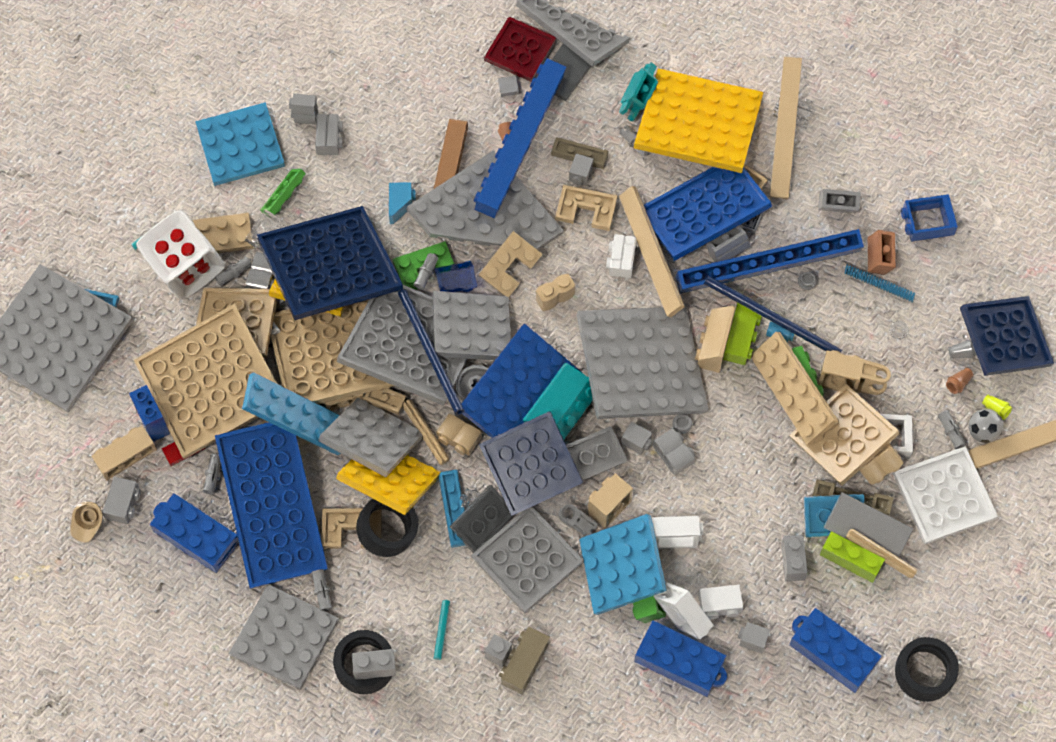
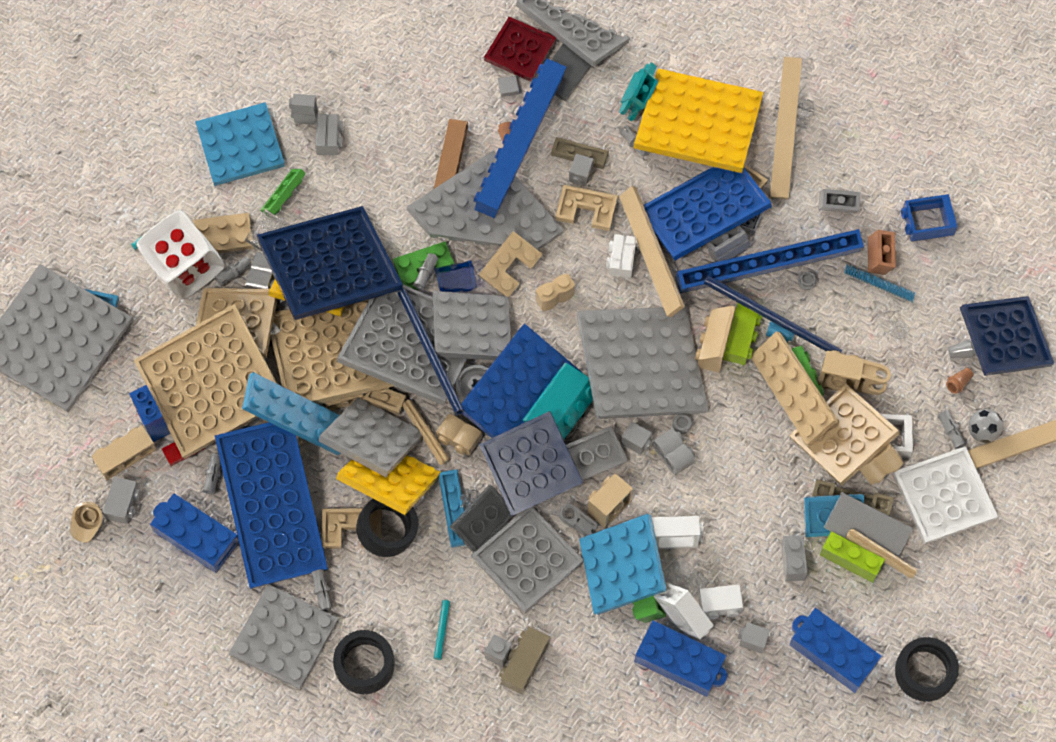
light grey brick [352,649,396,680] -> none
dark azure slope [389,182,416,224] -> none
neon yellow cone [982,394,1012,420] -> none

